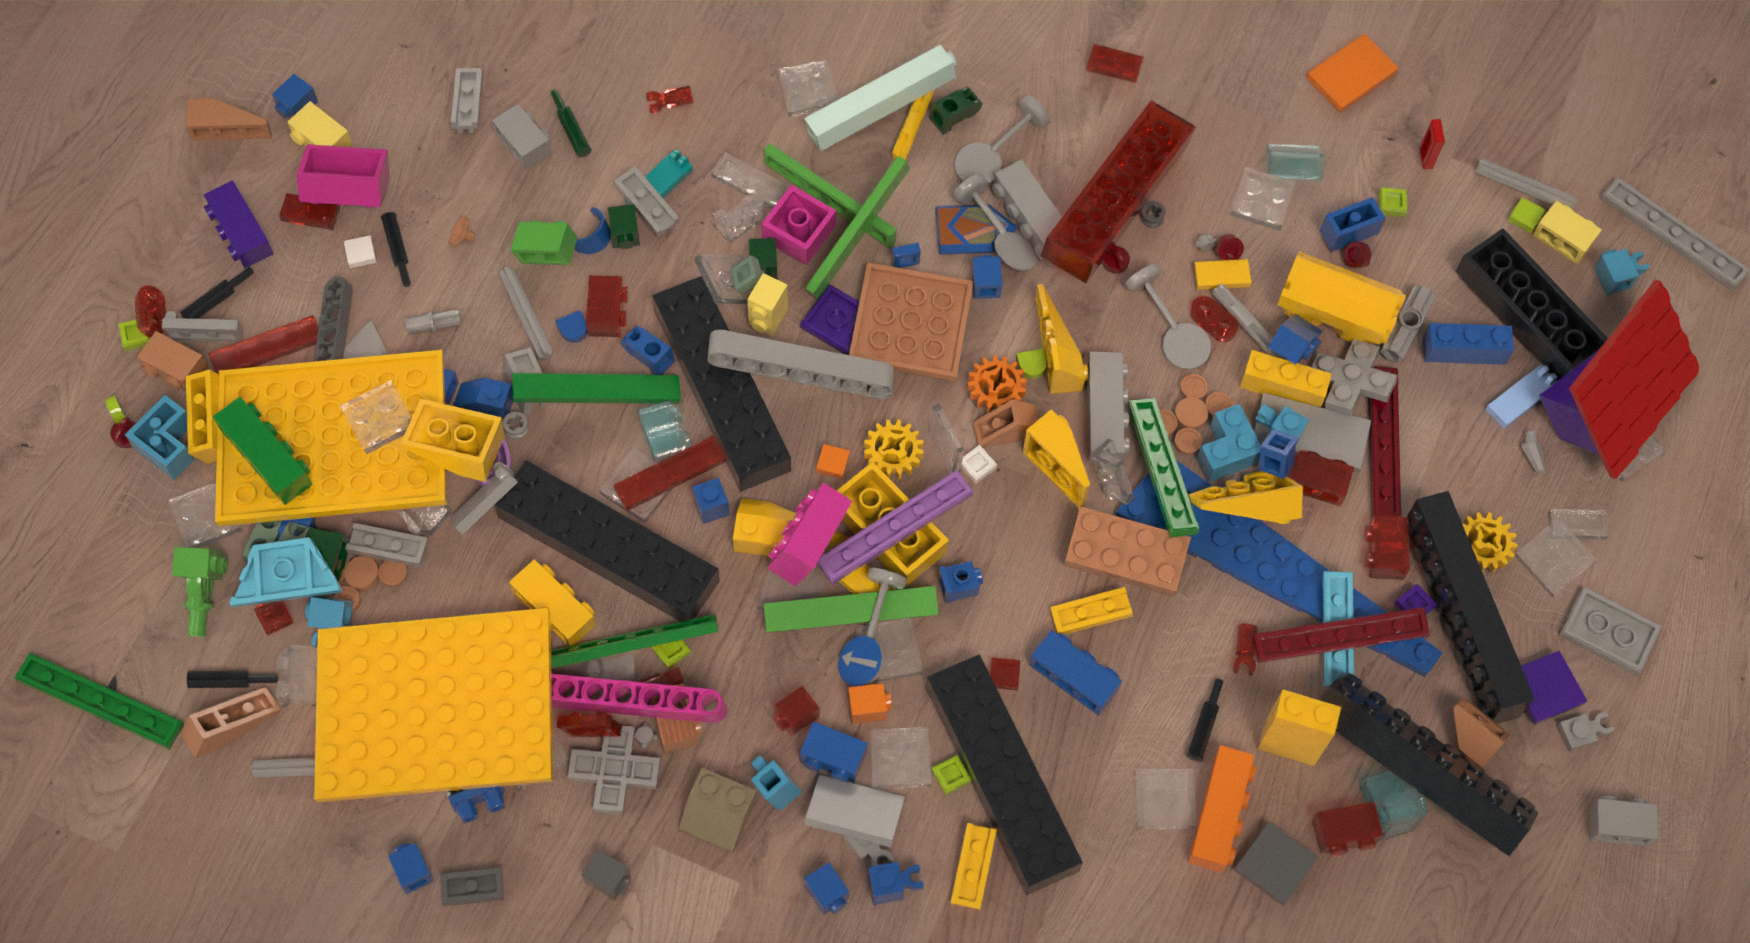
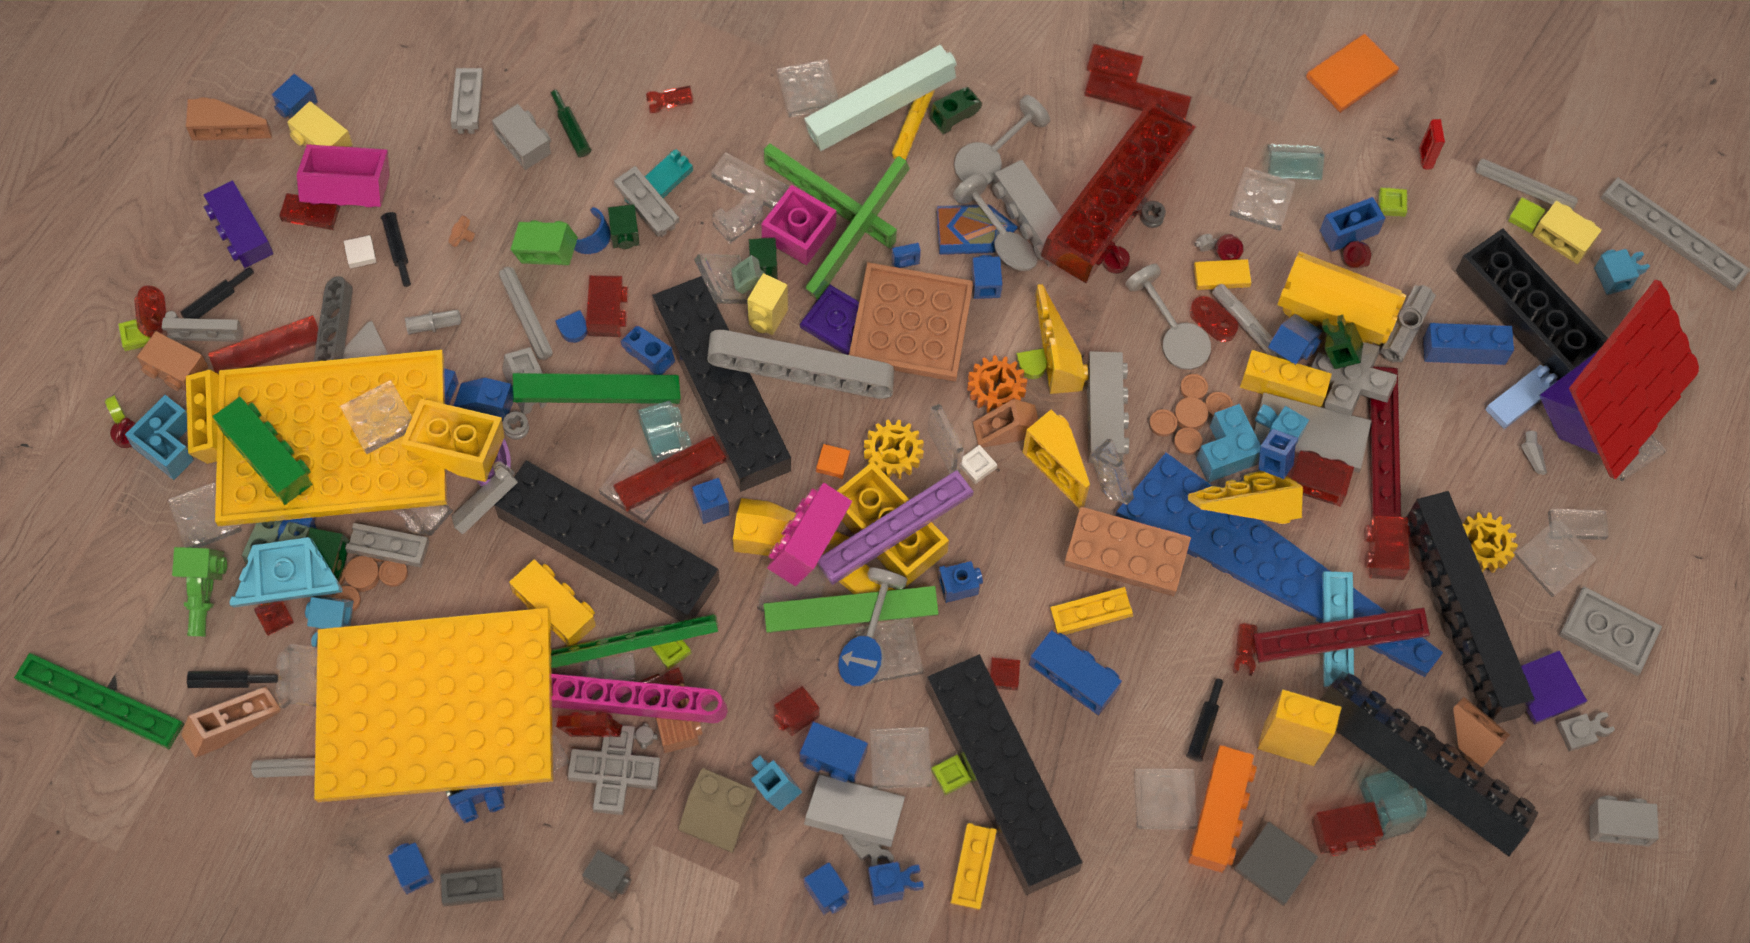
orange brick [848,683,892,724] -> none
tile [1127,398,1199,537] -> none
dark purple plate [1395,584,1437,615] -> none
none -> clear red tile [1084,70,1192,123]
none -> dark green brick [1322,315,1364,370]

